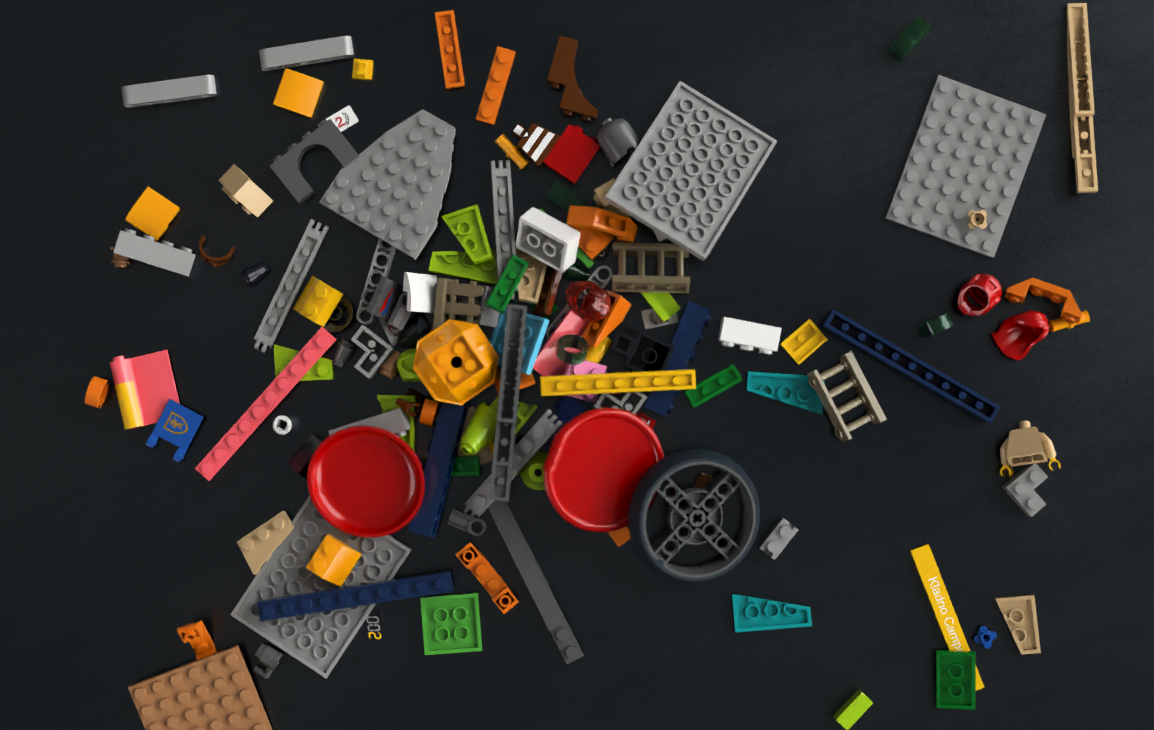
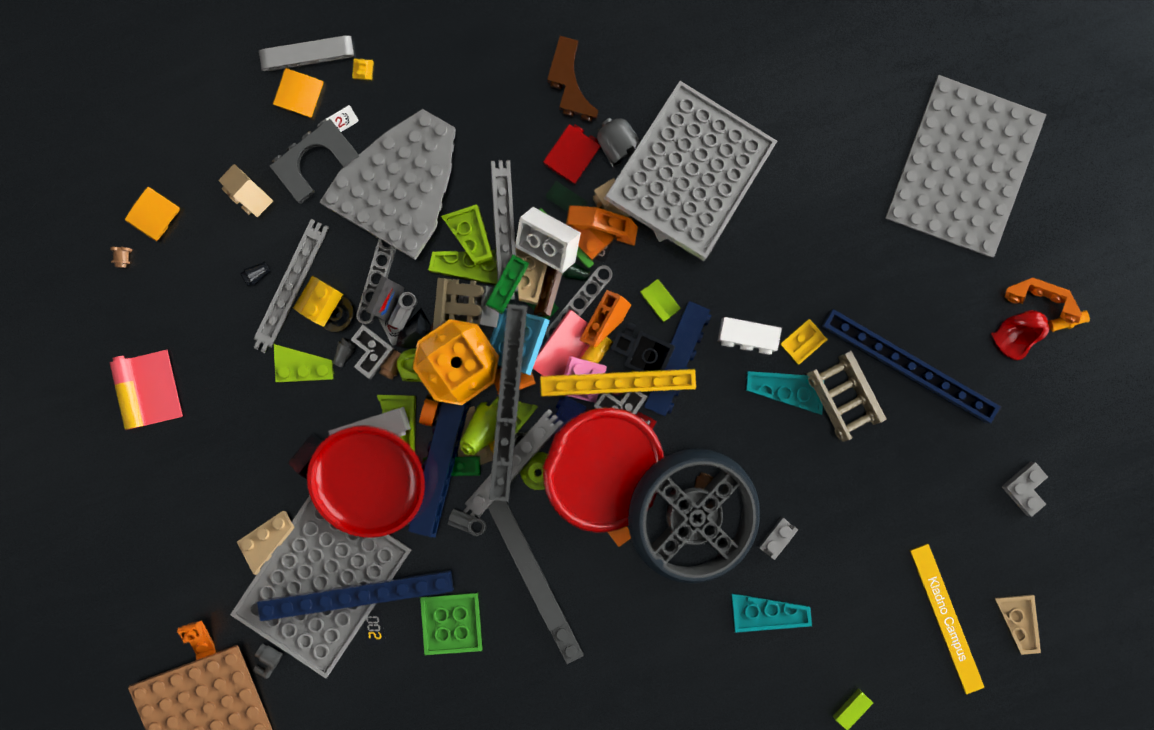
orange piece [85,376,109,409] -> none
light grey brick [113,228,196,277] -> none
light grey beam [121,75,217,107] -> none
blue flag [146,399,204,462] -> none
coral plate [195,326,337,481] -> none
reddish brown helmet [198,235,235,267] -> none
white cone [273,415,292,435] -> none
light orange slope [306,533,362,587] -> none
reddish brown helmet [396,388,425,418] -> none
white slope [403,272,438,313] -> none
orange plate [435,10,465,89] -> none
orange slope [455,542,519,614] -> none
orange plate [476,46,516,125] -> none
light orange pin [495,134,530,170] -> none
torso [513,123,561,168] -> none
piece [556,334,589,365] -> none
clear red helmet [565,281,611,323] -> none
dark tan fence [612,241,690,294] -> none
white sticker [641,309,678,329] -> none
green tile [684,363,743,408] -> none
clear green brick [890,15,933,60] -> none
clear green piece [920,312,954,337] -> none
green tile [936,650,976,710] -> none
red helmet [957,273,1002,316] -> none
tan plate [968,210,987,229] -> none
blue plate [974,626,997,649] -> none
tan torso [1000,421,1061,477] -> none
tan slope [1067,3,1098,193] -> none

